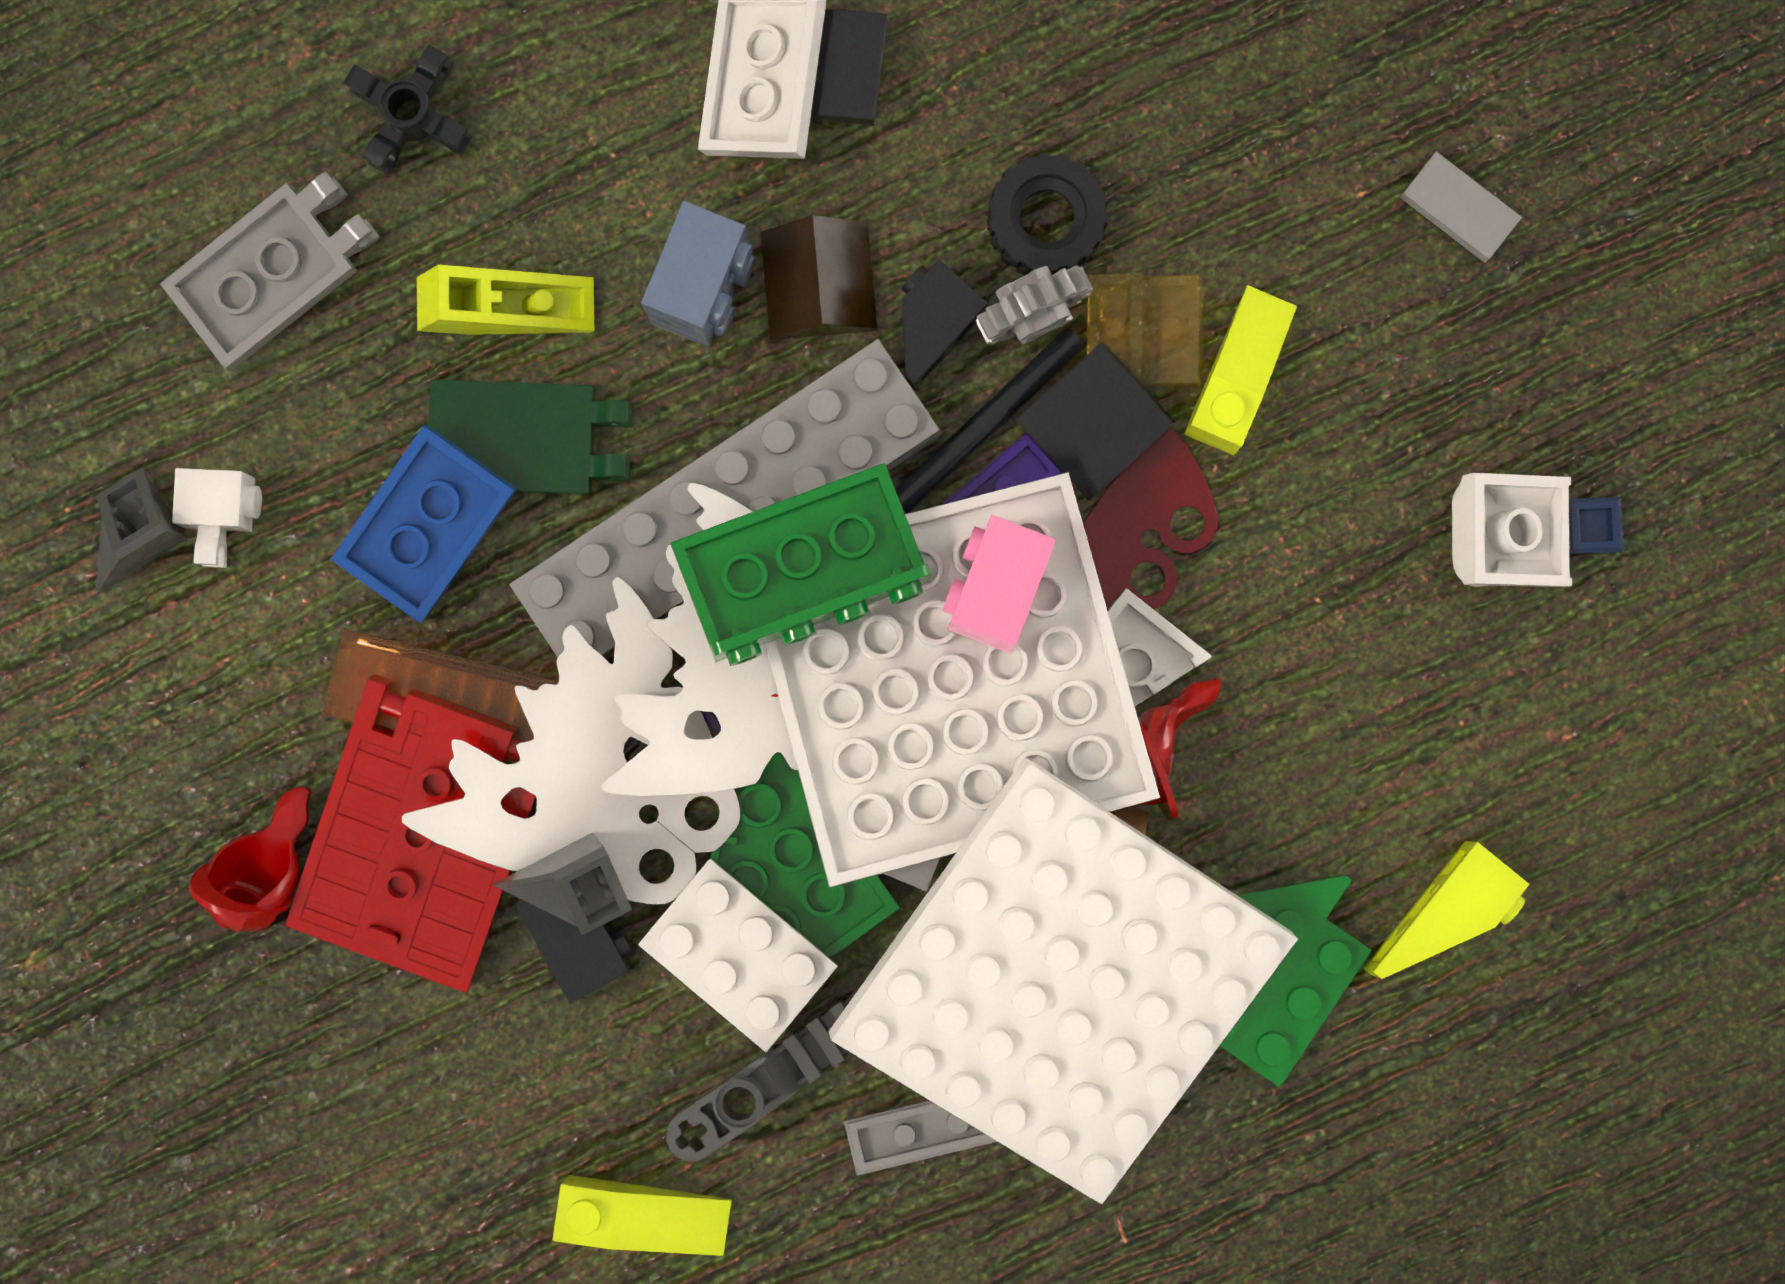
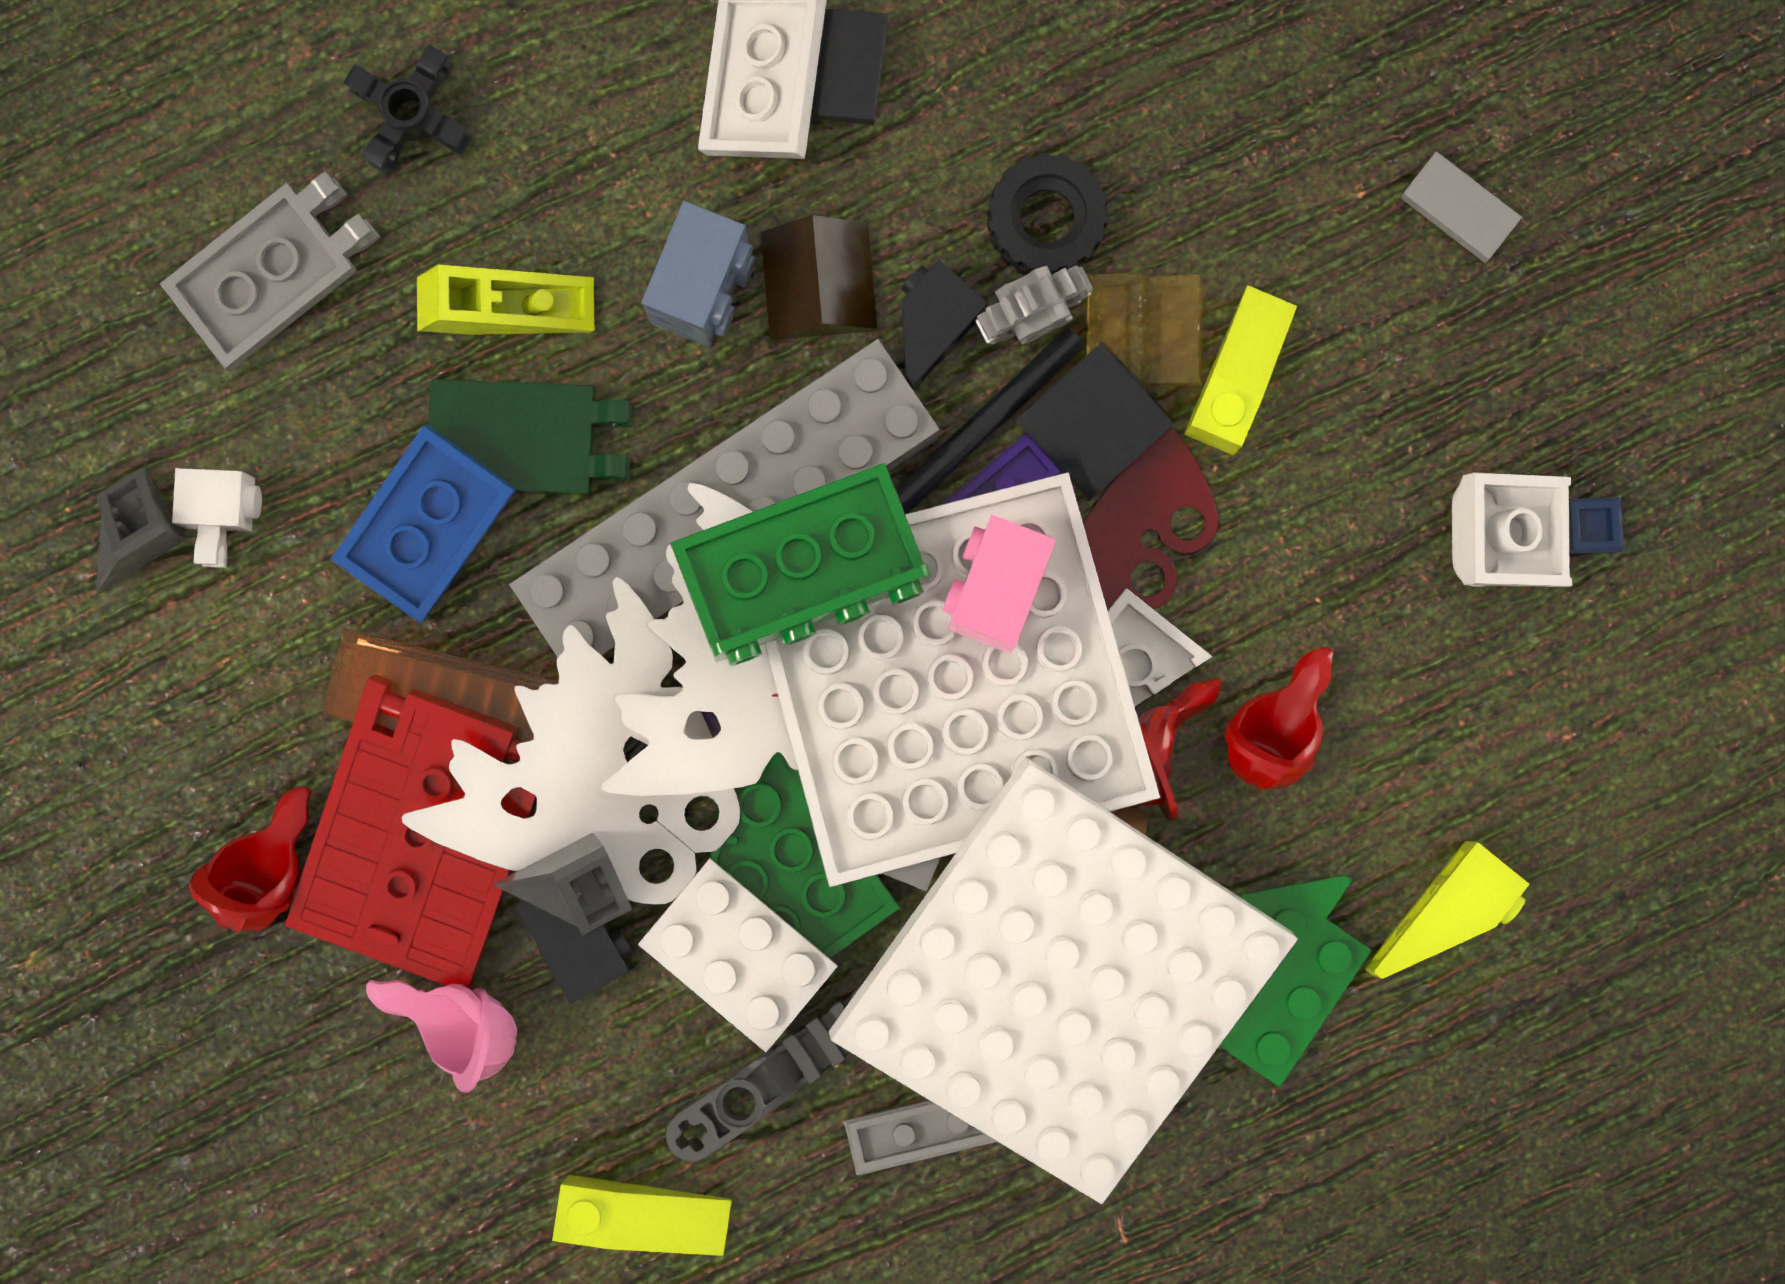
none -> bright pink piece [366,979,517,1093]
none -> red piece [1224,647,1334,790]

